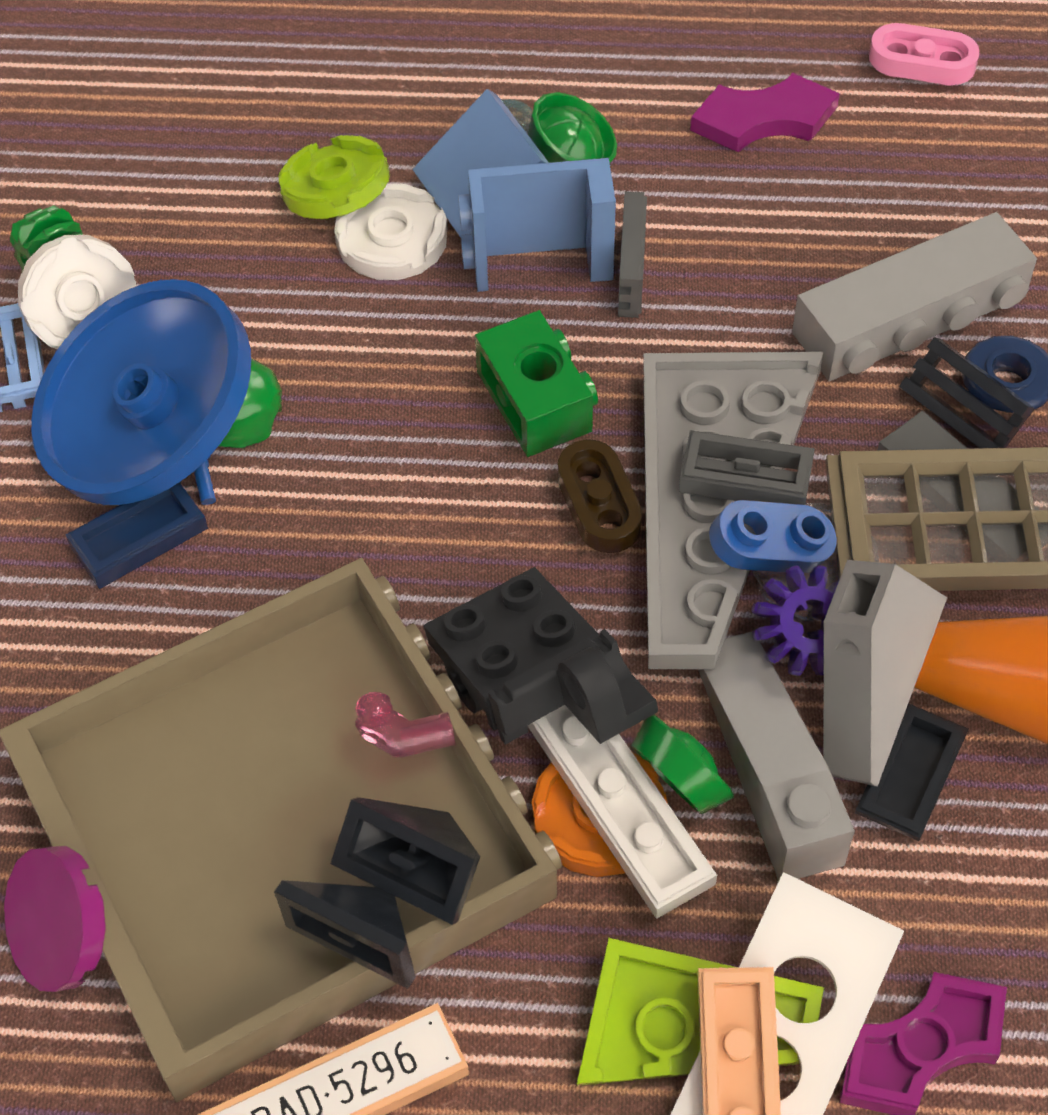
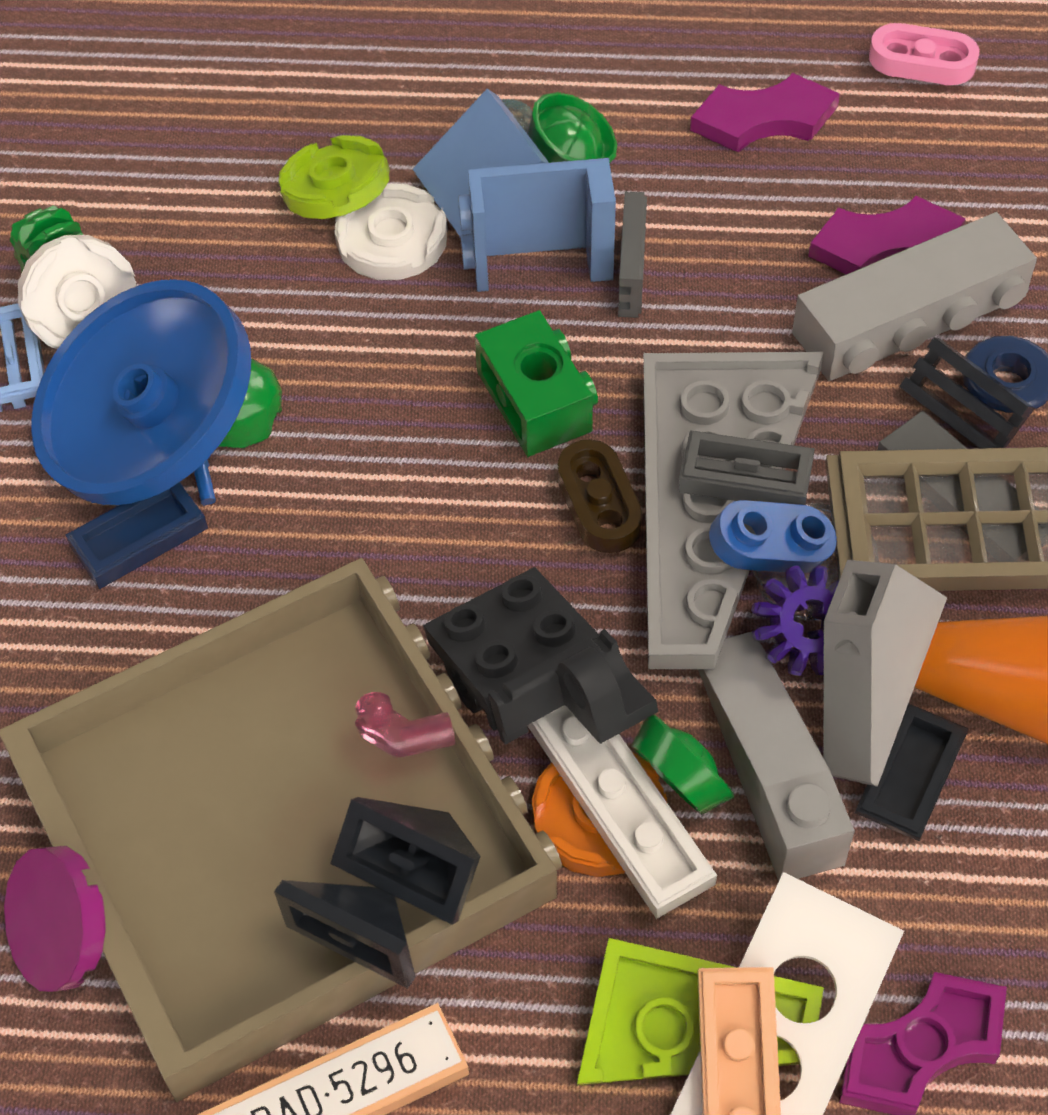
none -> magenta tile [809,196,966,275]

